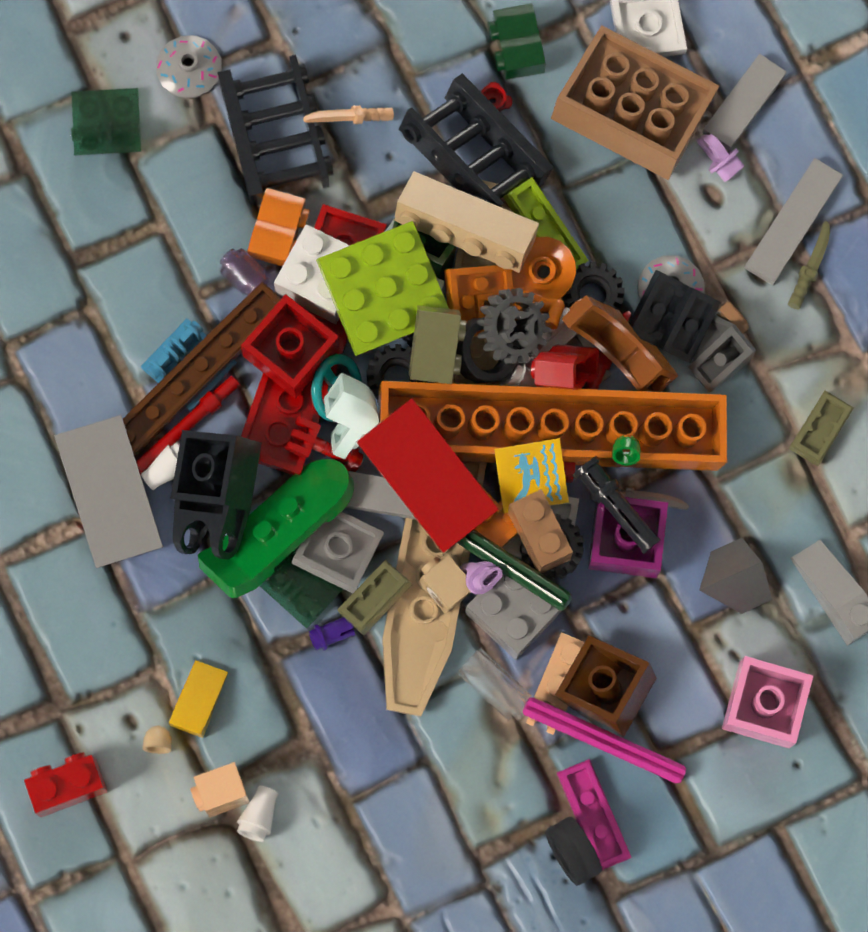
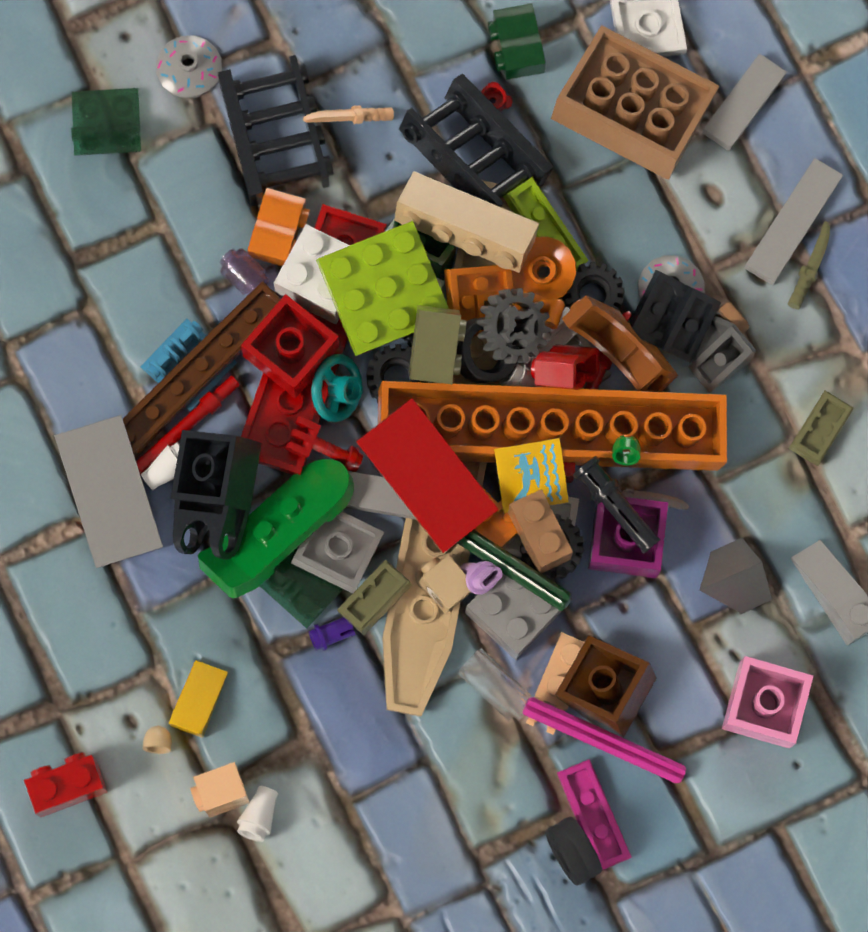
light aqua brick [324,373,379,459] -> none
lavender piece [696,134,745,182] -> none

